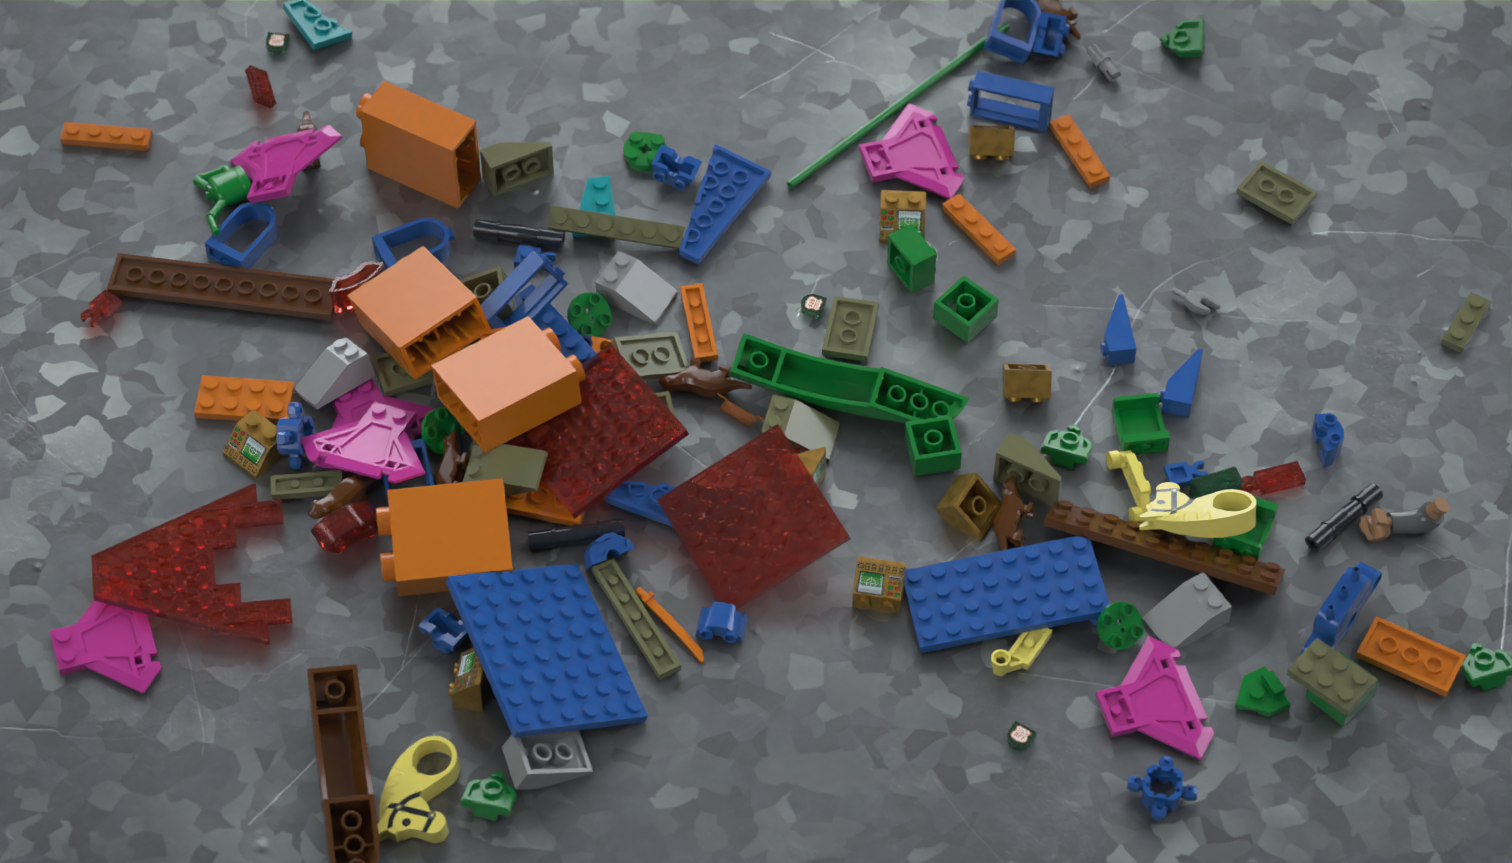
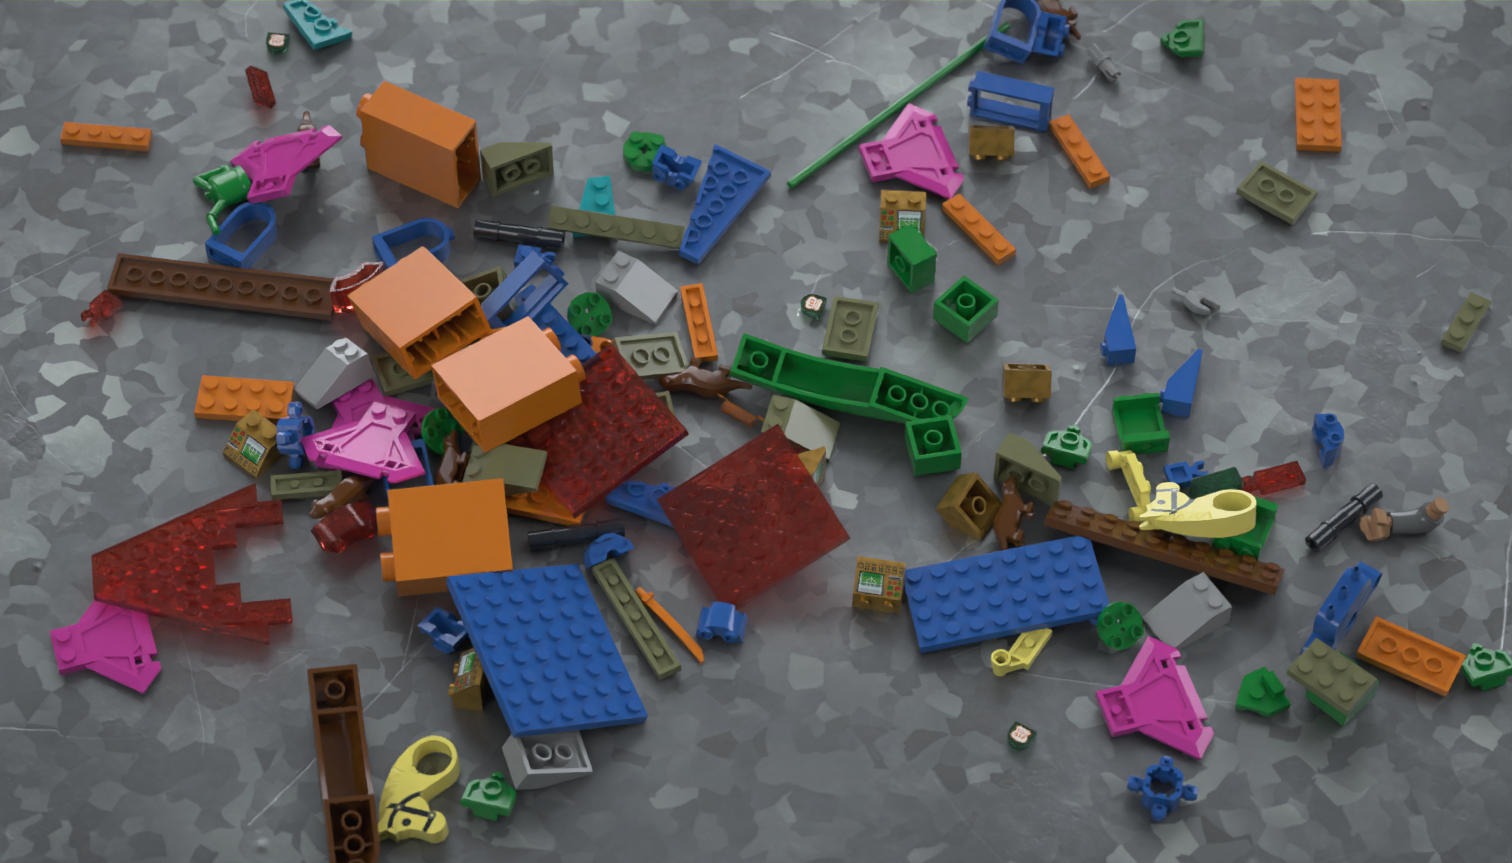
none -> orange plate [1294,78,1342,152]

